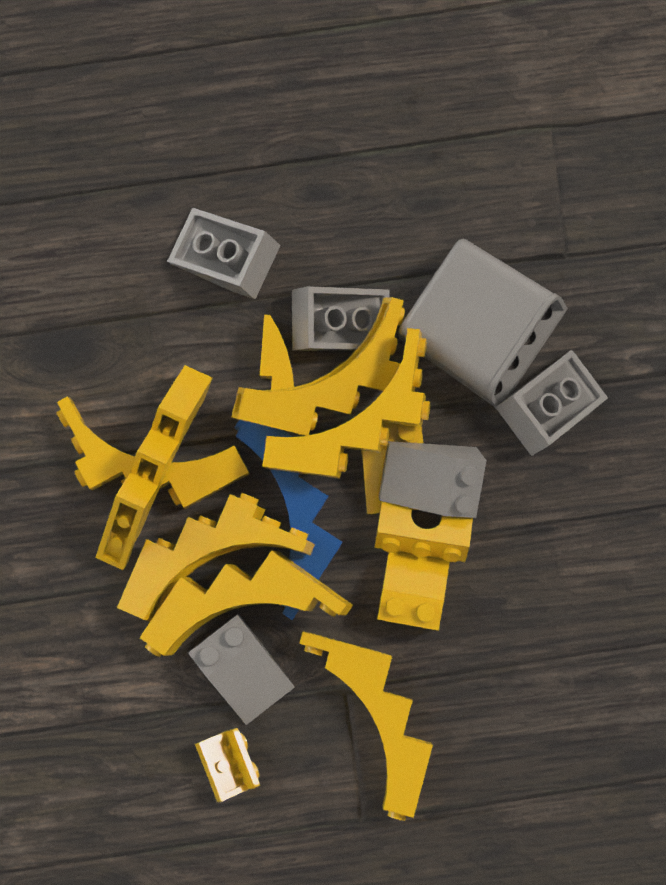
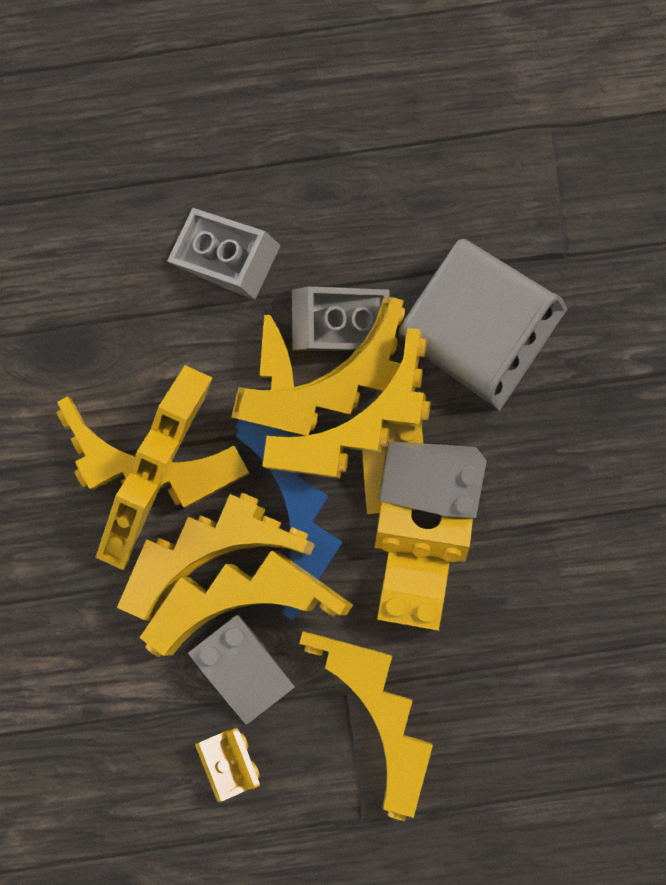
light grey slope [495,350,608,456] -> none

